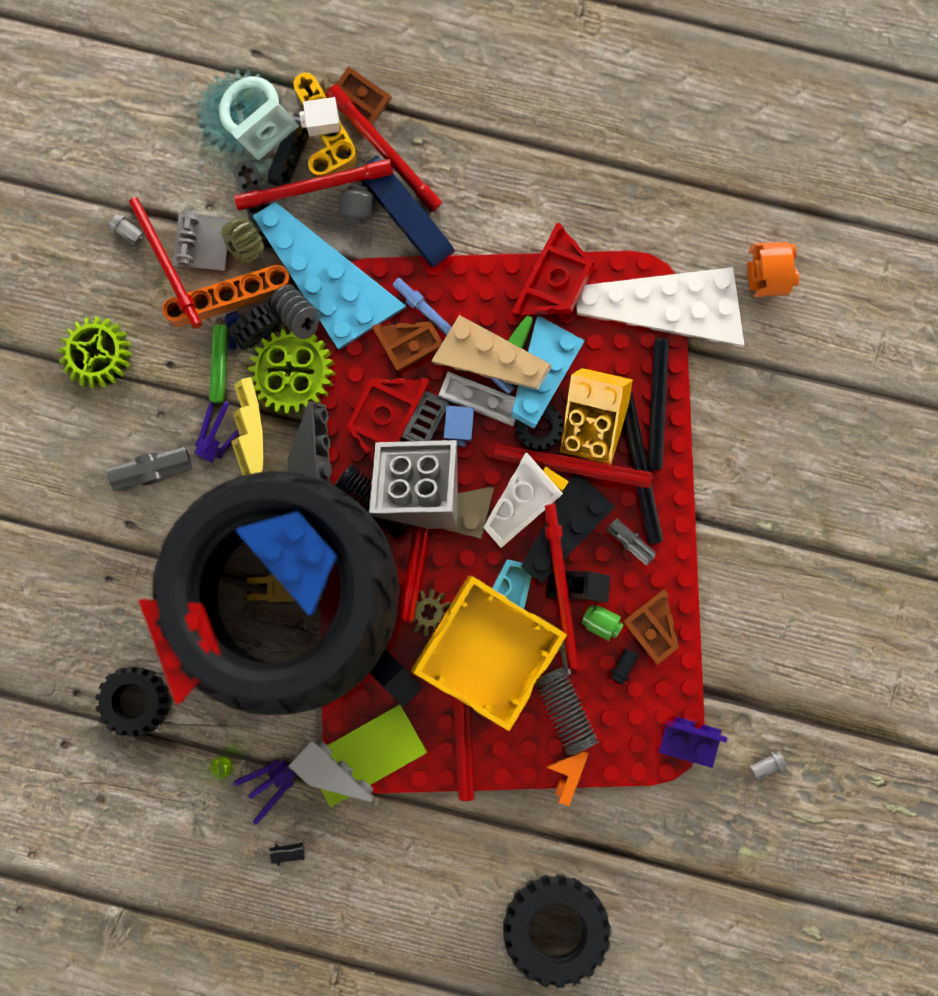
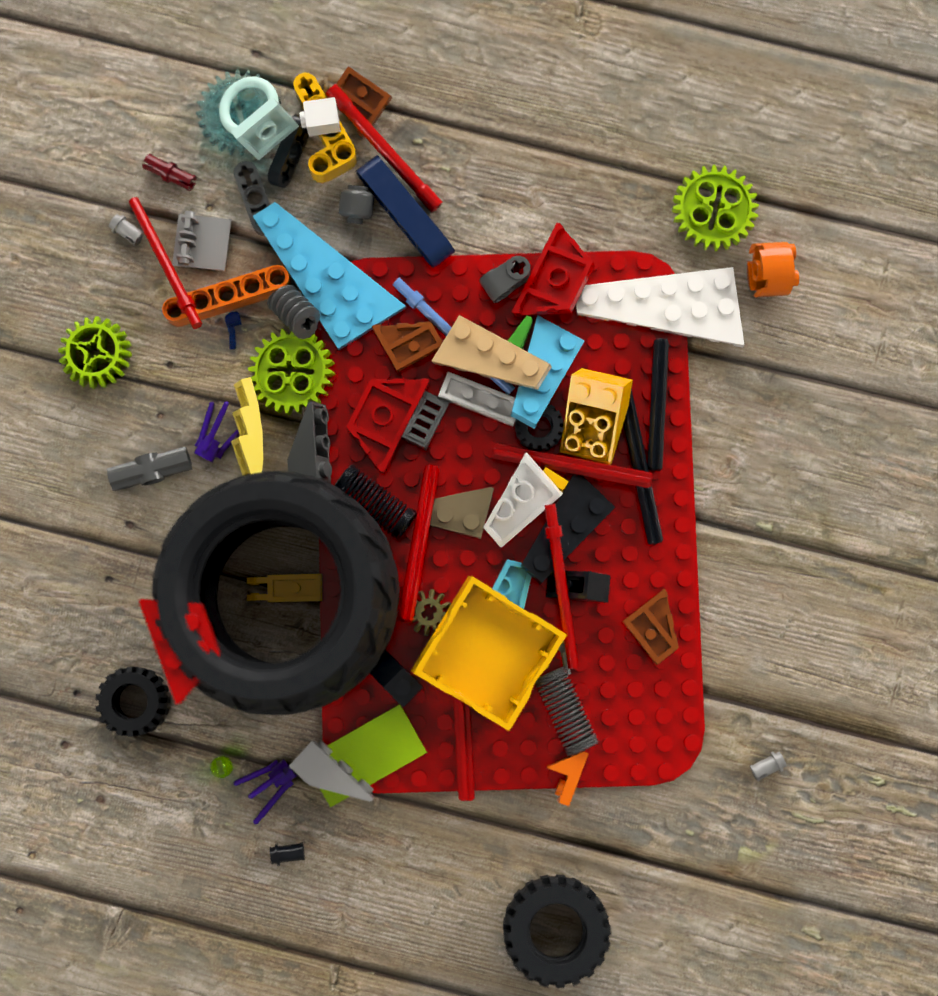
bright green axle [209,324,228,403] -> none
olive gear [221,216,264,264] -> none
black tyre [228,304,280,350] -> none
red piece [234,159,393,211] -> none
blue wing [236,512,337,616] -> none
light grey slope [369,440,458,529] -> none
medium blue brick [444,406,474,448] -> none
bright green brick [581,604,624,641] -> none
dark grey axle [606,518,656,565] -> none
black pin [609,648,640,685] -> none
dark purple bracket [658,717,728,768] -> none
none -> dark red pin [142,153,197,191]
none -> dark grey piece [479,256,530,303]
none -> lime gear [672,165,759,252]

